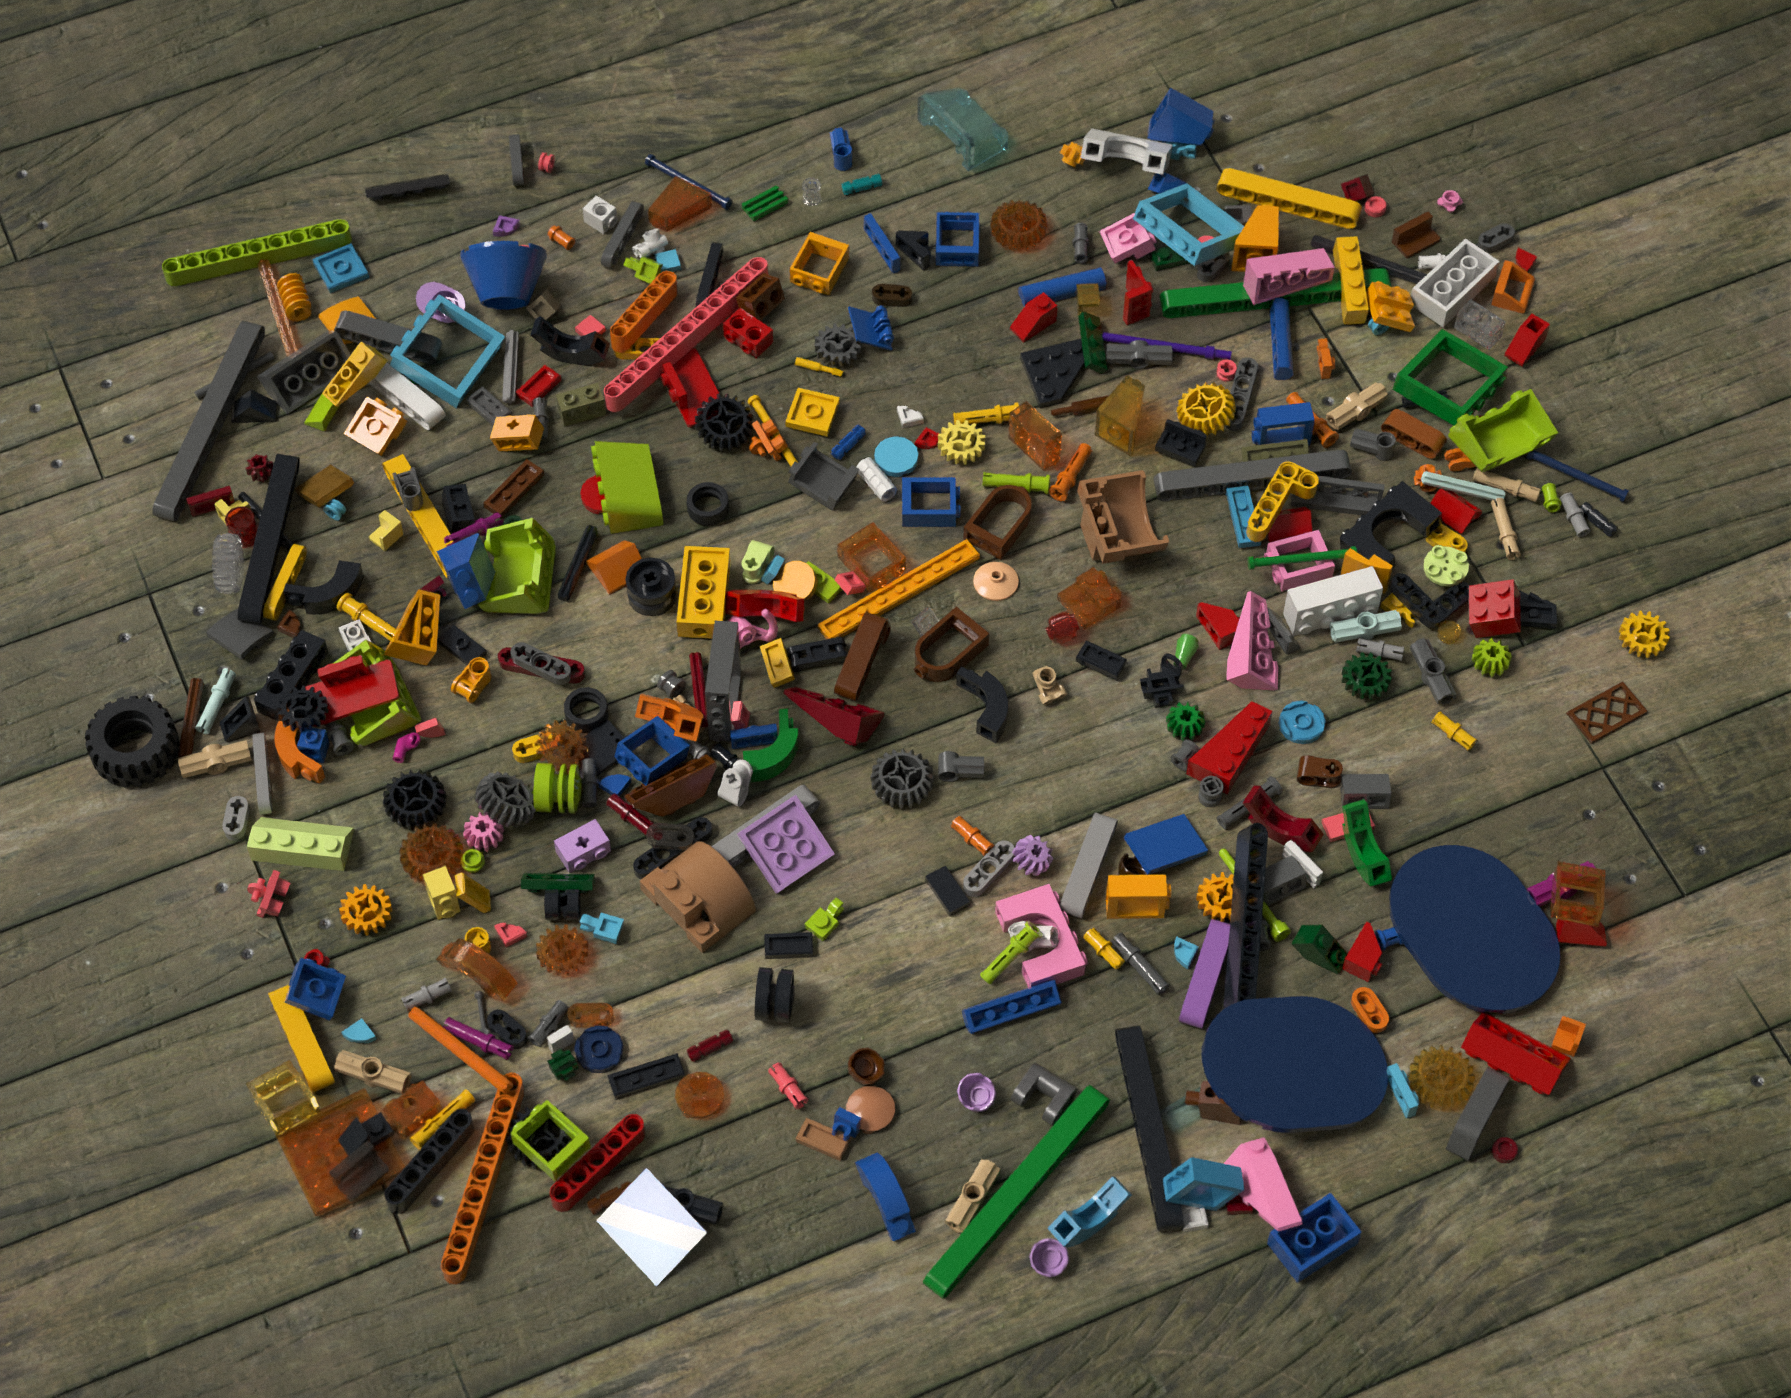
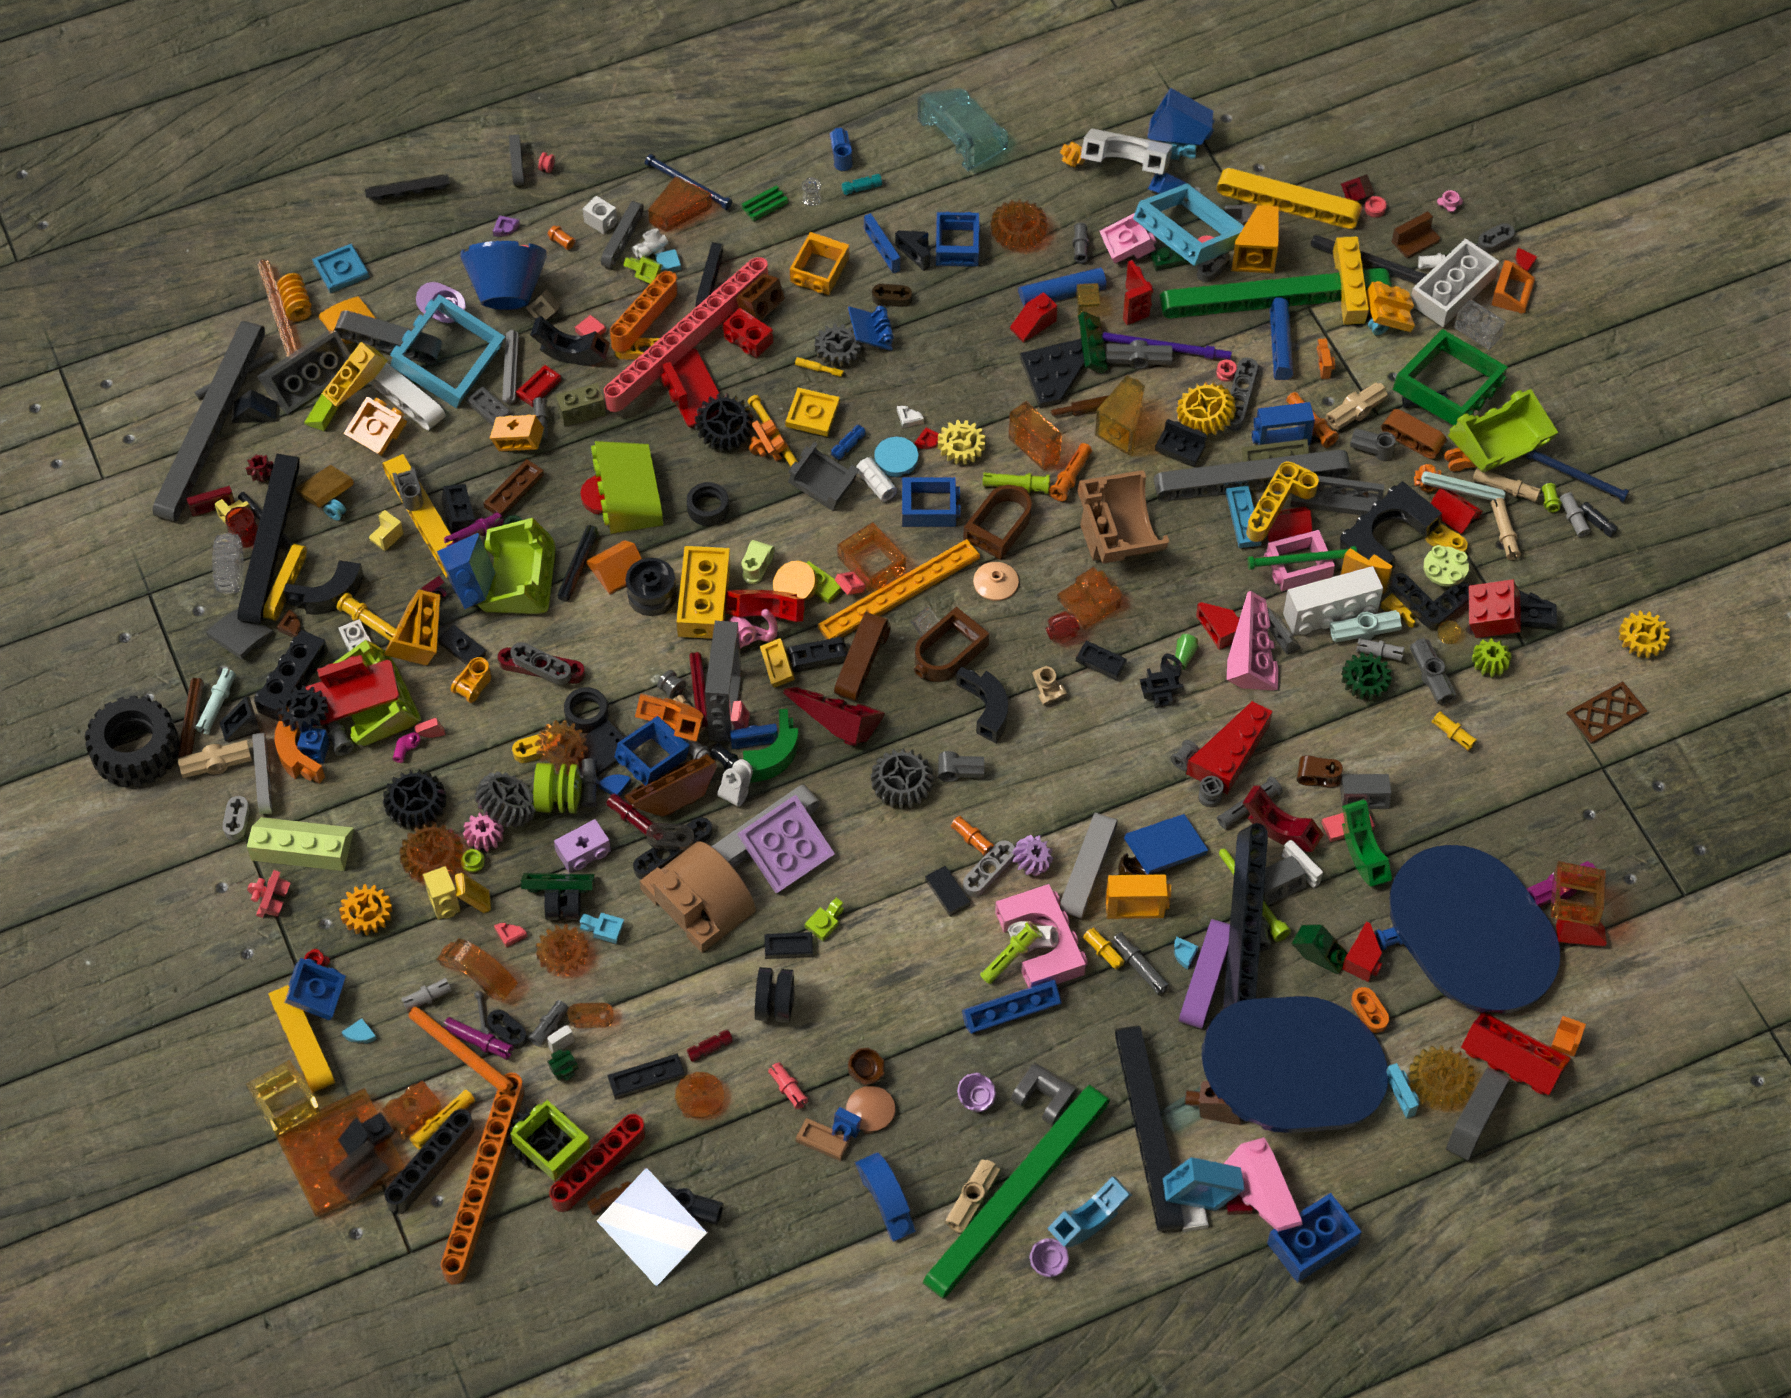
lime beam [162,219,352,286] -> none
tan piece [334,1050,411,1094] -> none
yellow wheel [465,927,491,959] -> none
dark blue tile [574,1025,624,1073] -> none
medium azure tile [761,555,785,585] -> none
yellow pin [953,402,1020,425] -> none
green gear [1166,701,1206,742] -> none
light orange gear [1196,872,1234,922] -> none
bright pink wedge [1243,248,1334,305] -> none
dark azure tile [1278,701,1325,744] -> none
dark red tile [1492,1137,1518,1164] -> none
red slope [1504,313,1550,367] -> none

